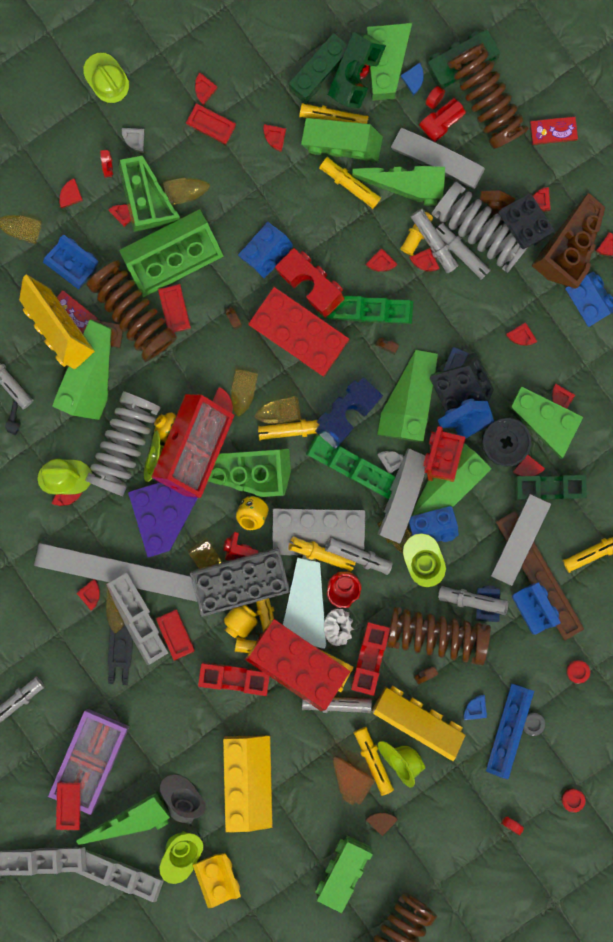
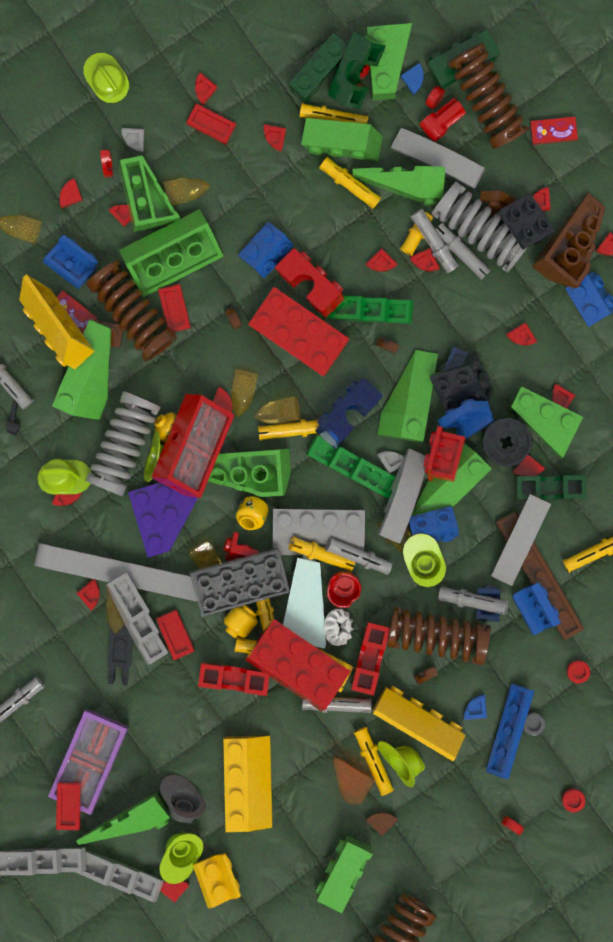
none -> red tile [160,880,190,903]

